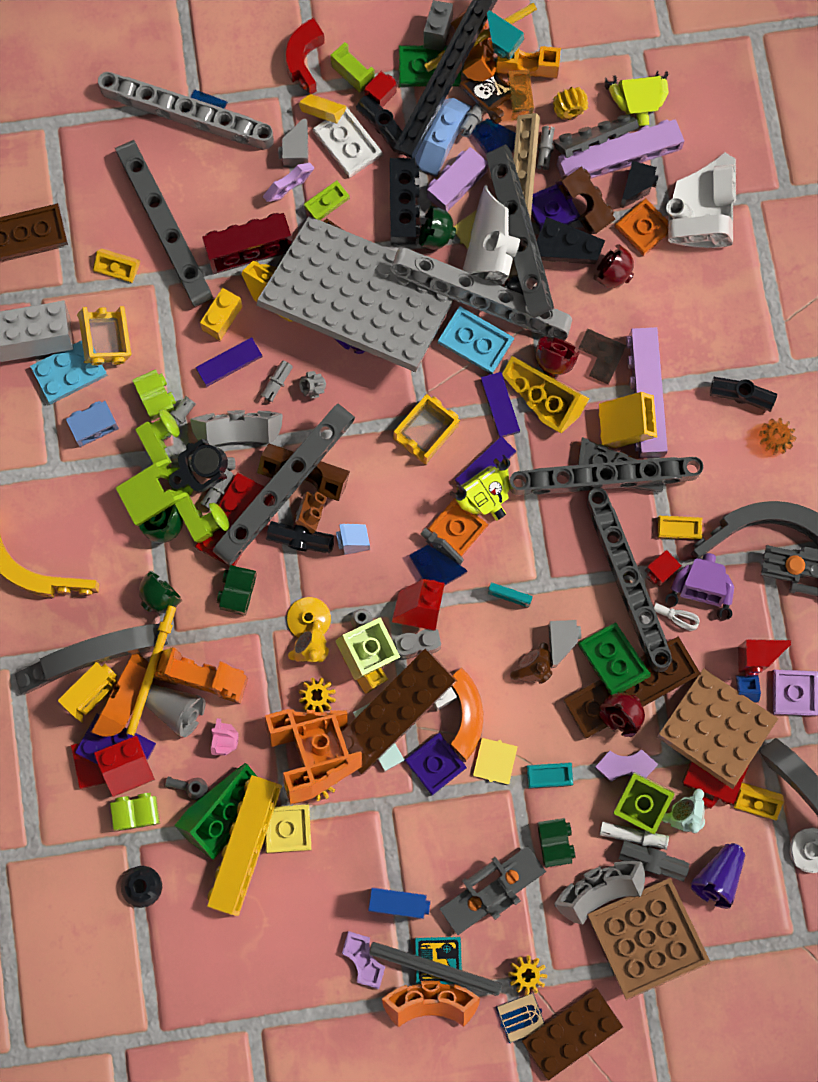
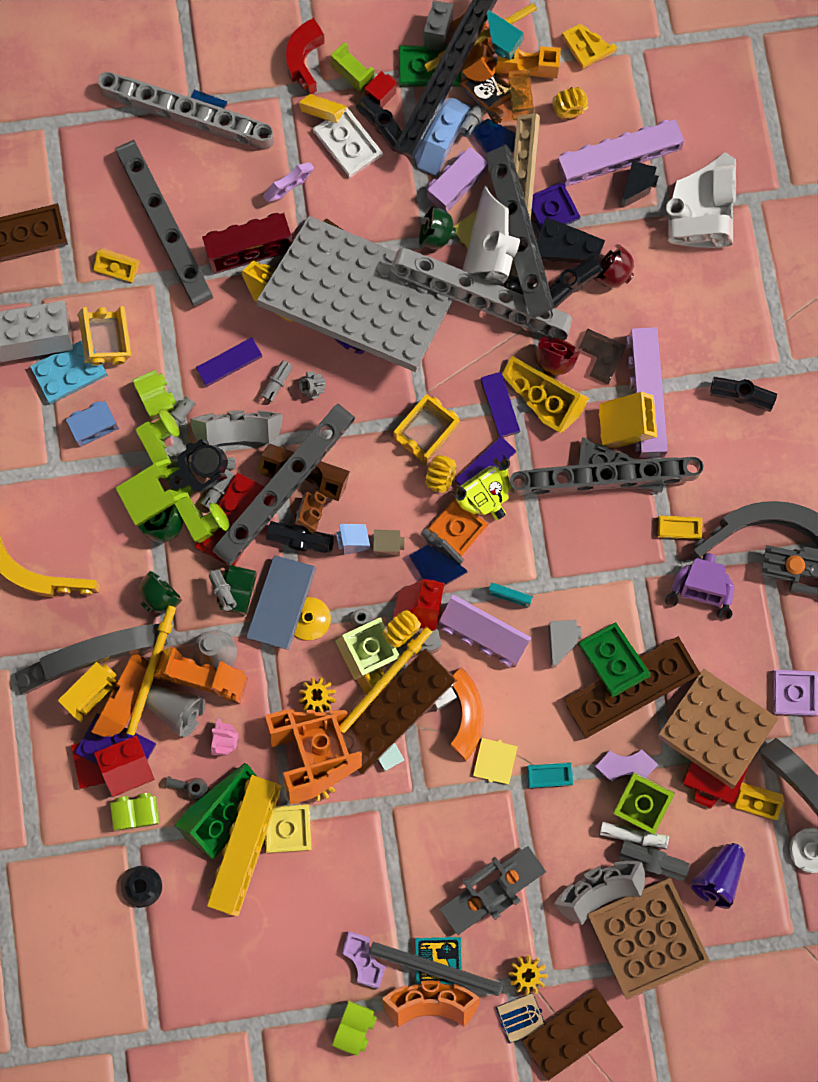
yellow brick [200,288,243,341] -> none
light grey slope [278,119,309,167] -> none
yellow rock [288,620,329,663] -> none
lime plate [304,180,350,220] -> none
blue brick [369,888,430,919] -> none
black brick [390,158,420,245] -> none
dark purple tile [405,733,467,795] -> none
medium azure plate [438,306,514,374] -> none
reddish brown rock [510,642,553,684] -> none
light grey pin [536,126,555,170] -> none
dark green brick [537,818,576,868] -> none
dark grey wing [553,114,639,158] -> none
reddish brown arch [555,166,616,235] -> none
dark grey beam [587,488,672,672] -> none
dark red cylinder [599,692,645,737] -> none
neon yellow torso [605,71,669,126] -> none
orange tile [615,198,668,256] -> none
red brick [645,550,682,587] -> none
white piece [654,603,700,631] -> none
light aqua rock [662,789,705,833] -> none
blue slope [736,676,761,702] -> none
red slope [738,639,791,676] -> none
clear yellow gear [759,418,796,455] -> none
none -> light grey cone [193,630,237,670]
none -> light grey axle [208,569,237,611]
none -> sand blue tile [246,555,316,651]
none -> lime brick [332,1000,377,1056]
none -> yellow bar [339,627,433,733]
none -> dark tan brick [373,530,405,556]
none -> yellow gear [382,610,421,648]
none -> yellow gear [425,455,457,493]
none -> lavender slope [439,595,531,667]
none -> black piece [549,255,604,309]
none -> yellow wing [562,24,617,69]

